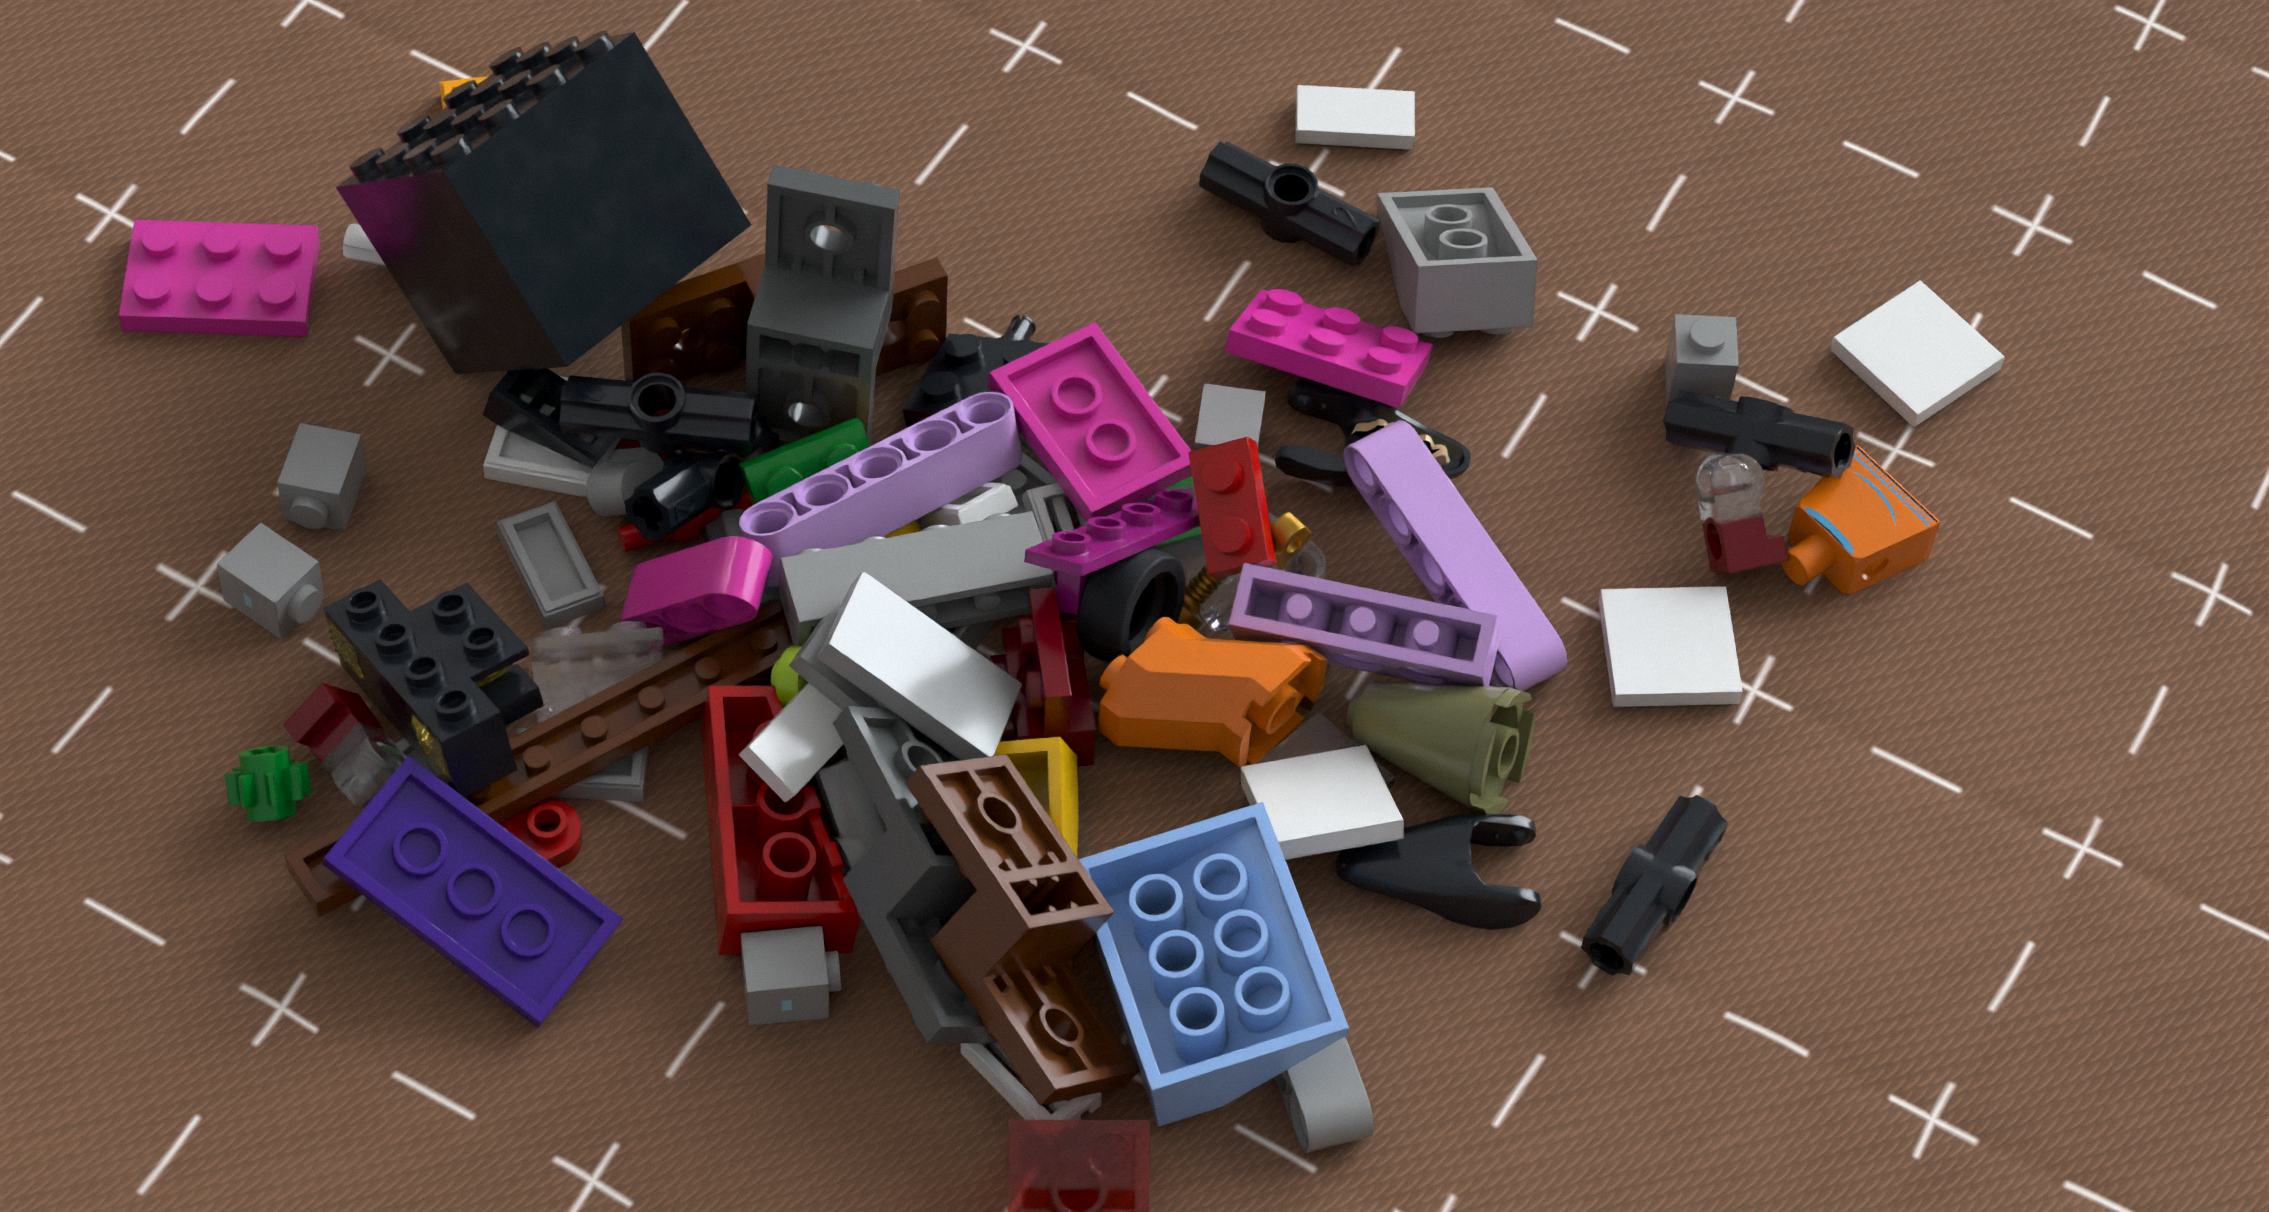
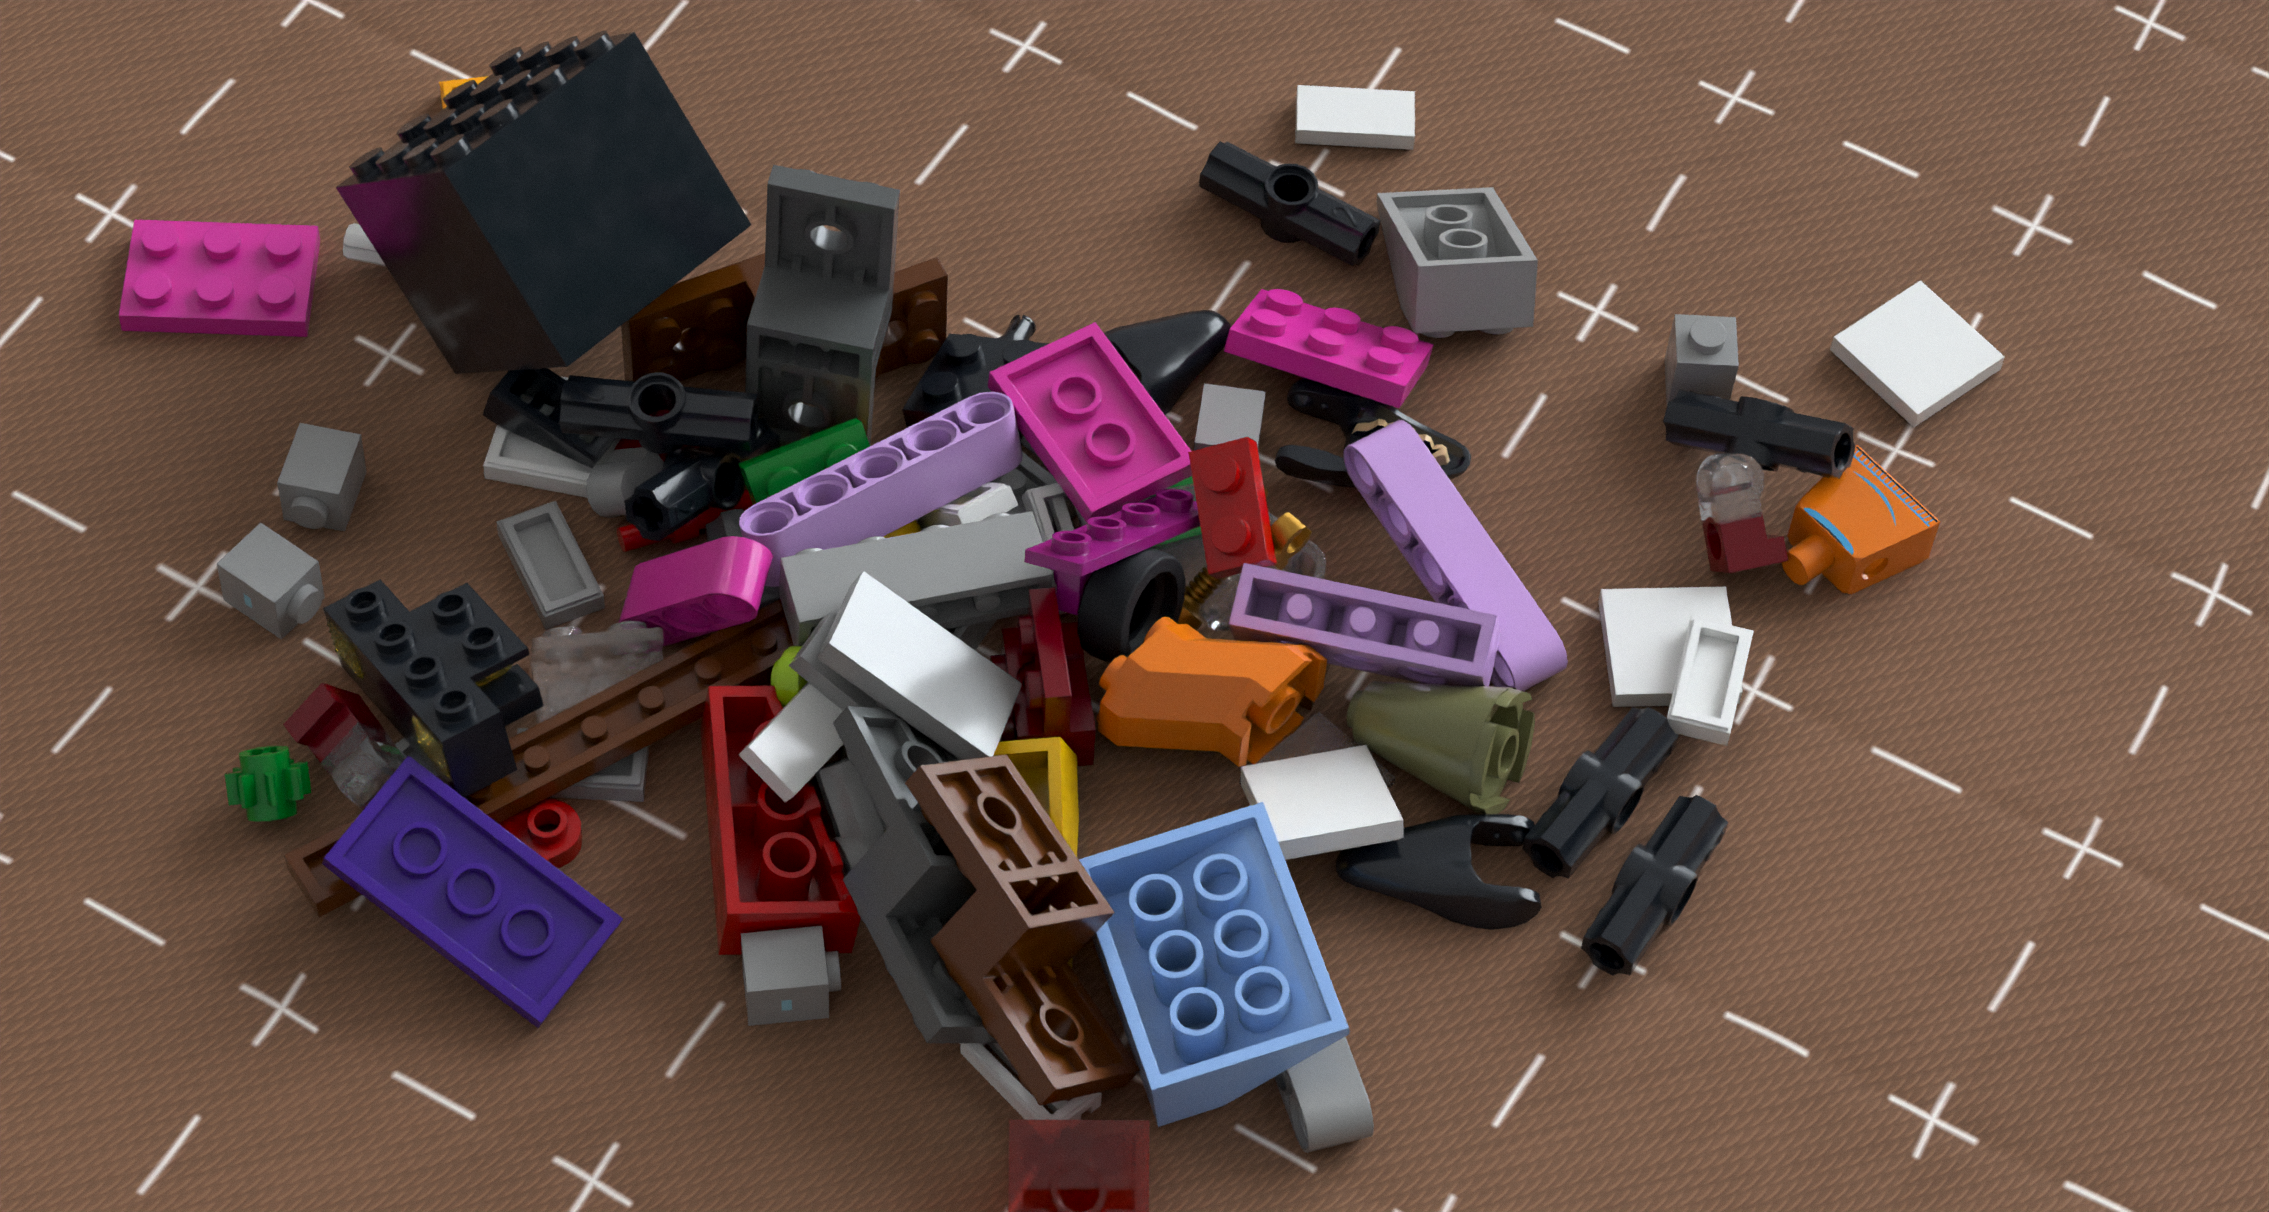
none -> black animal [1104,310,1231,415]
none -> black piece [1522,707,1679,879]
none -> white tile [1667,616,1754,746]

